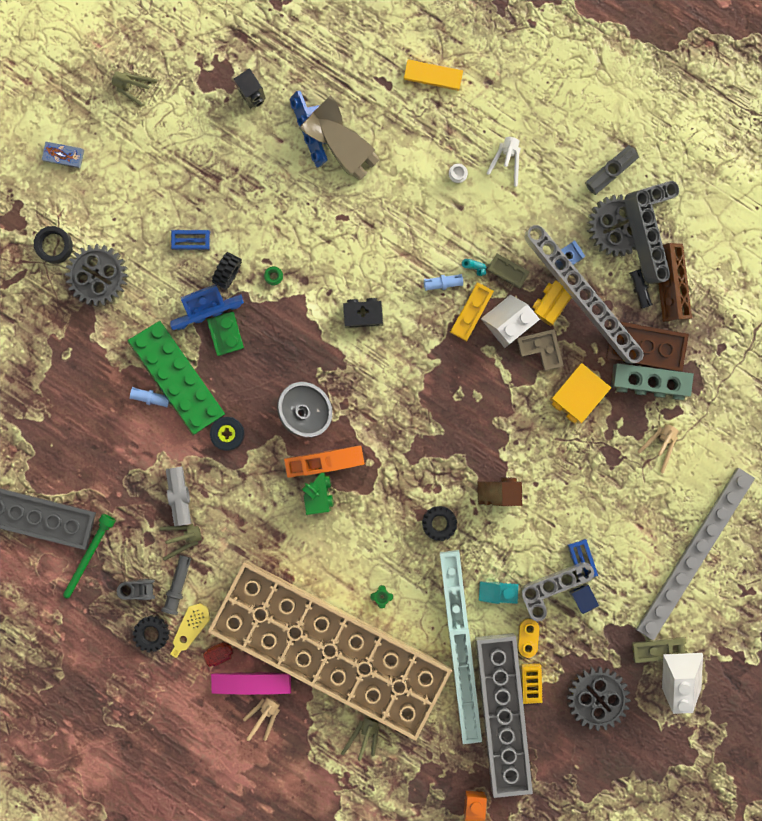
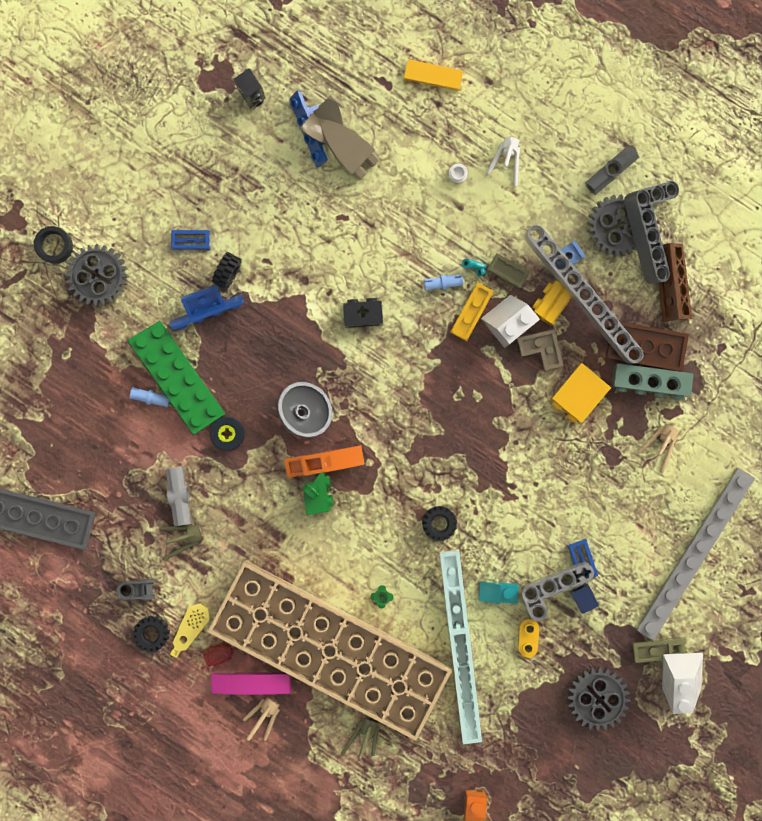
tile [42,142,84,169] -> none
green piece [63,514,116,599] -> none
olive plant [112,71,158,106] -> none
dark grey pin [161,555,192,615] -> none
green plate [207,312,245,356] -> none
green plate [264,266,283,286] -> none
light grey brick [475,633,533,798] -> none
reddish brown wedge [477,477,523,506] -> none
yellow slope [521,663,542,704] -> none
black pin [629,269,653,309] -> none

